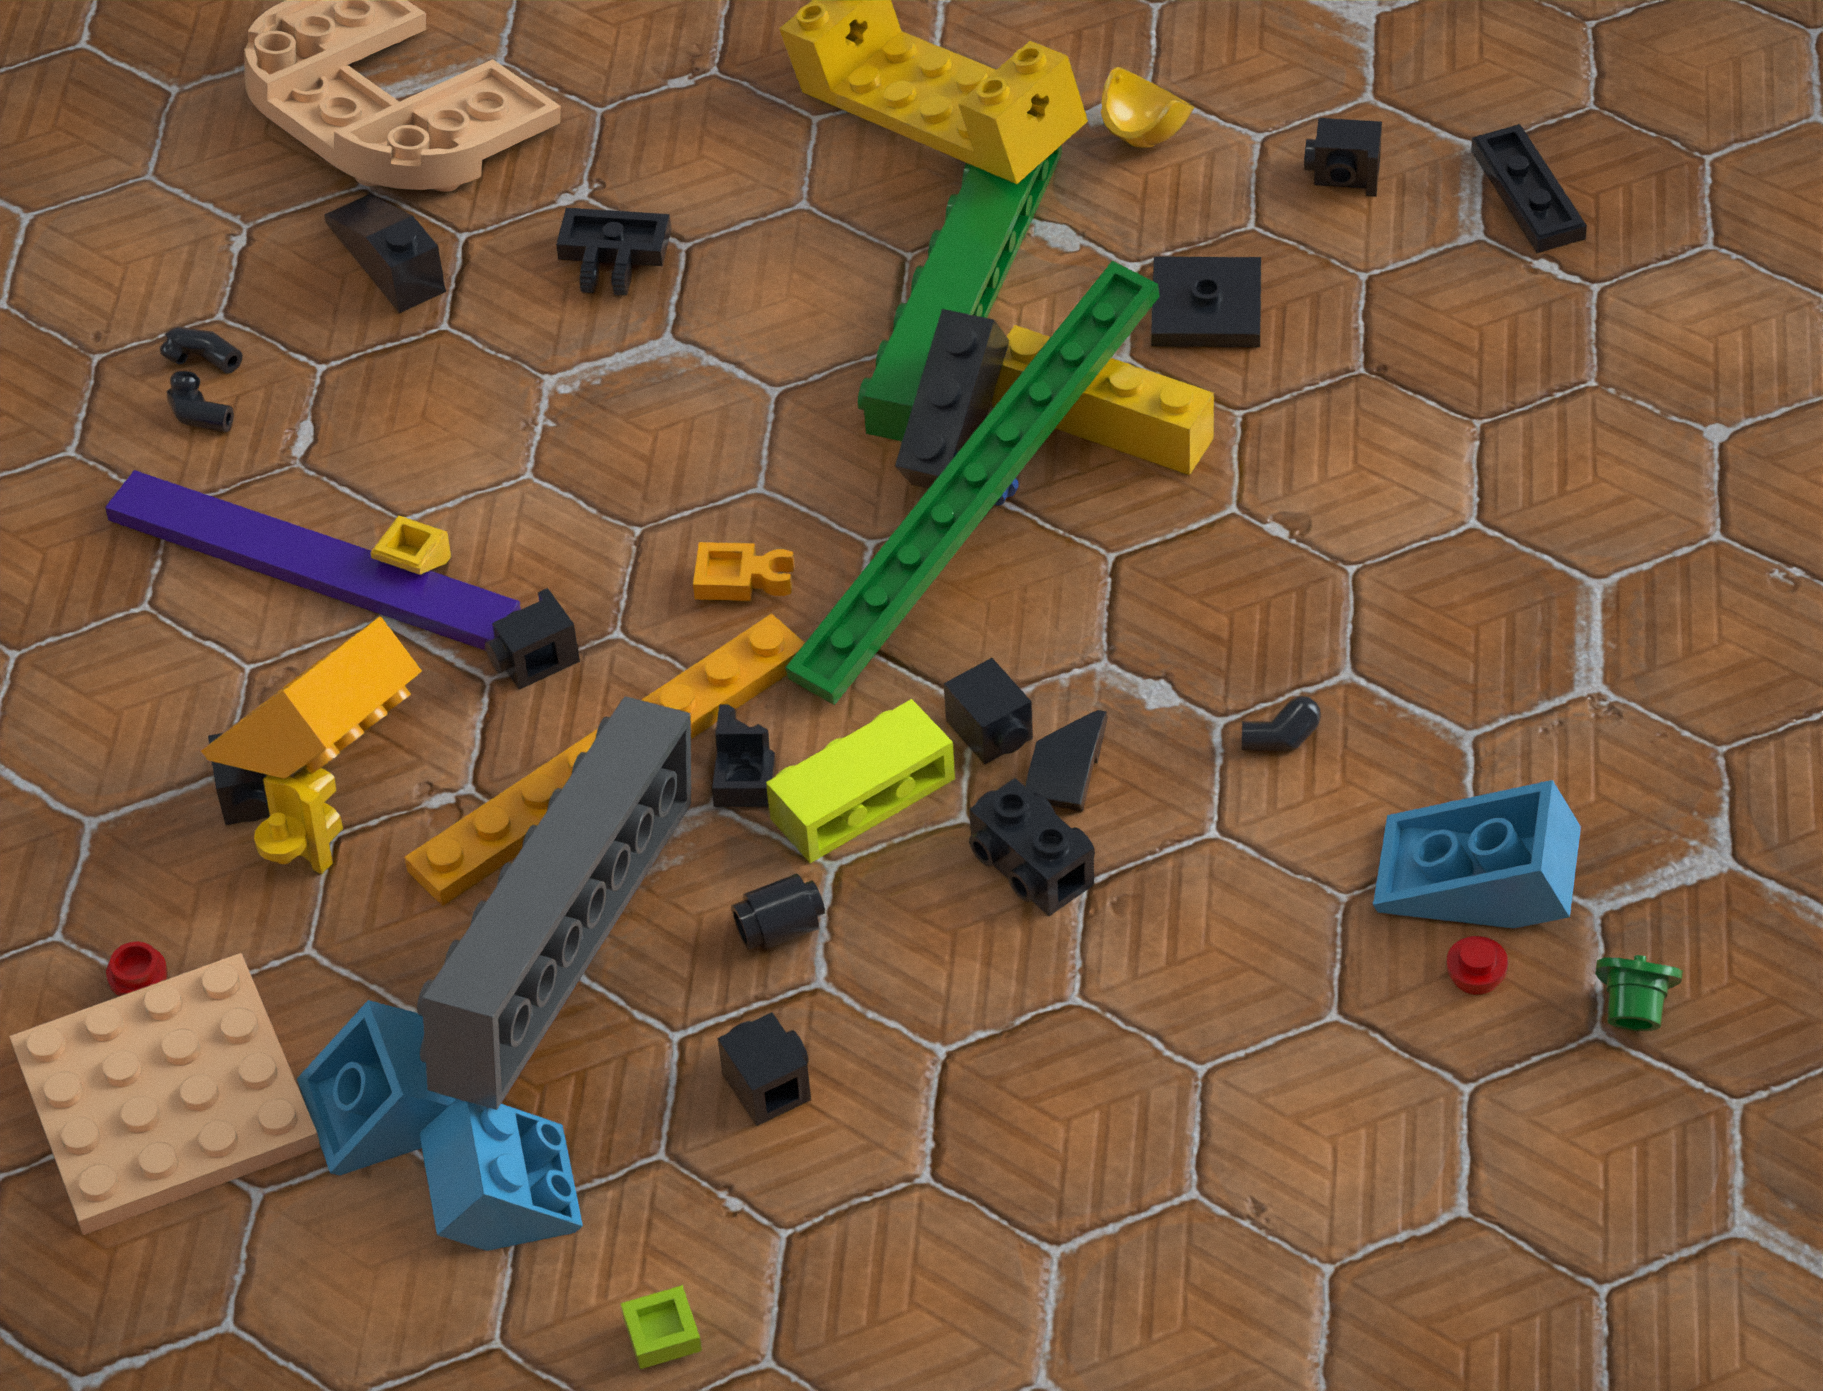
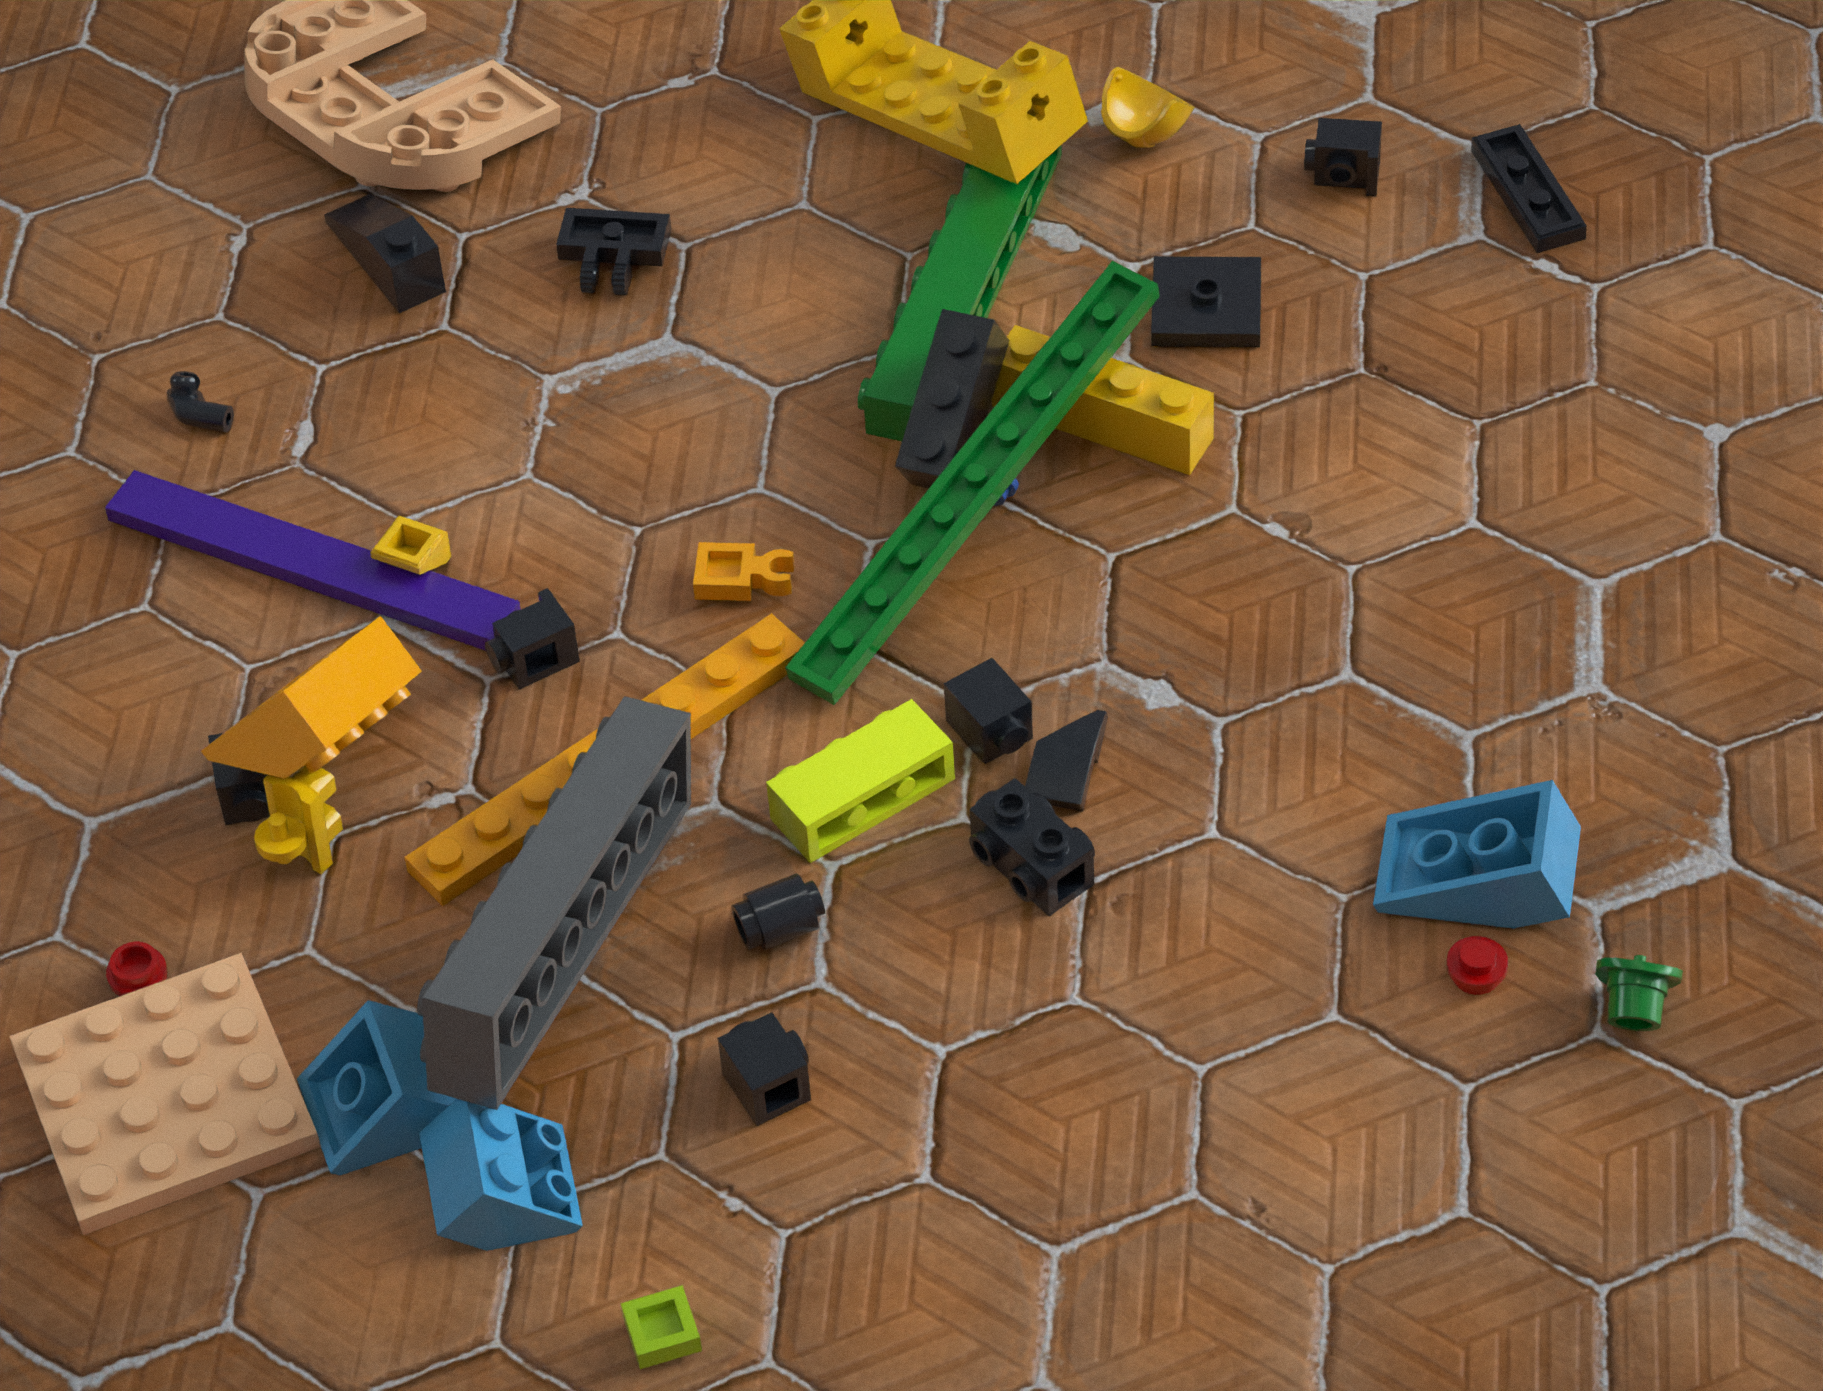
black arm [160,326,243,374] -> none
black slope [712,704,776,807] -> none
black arm [1242,696,1321,751] -> none

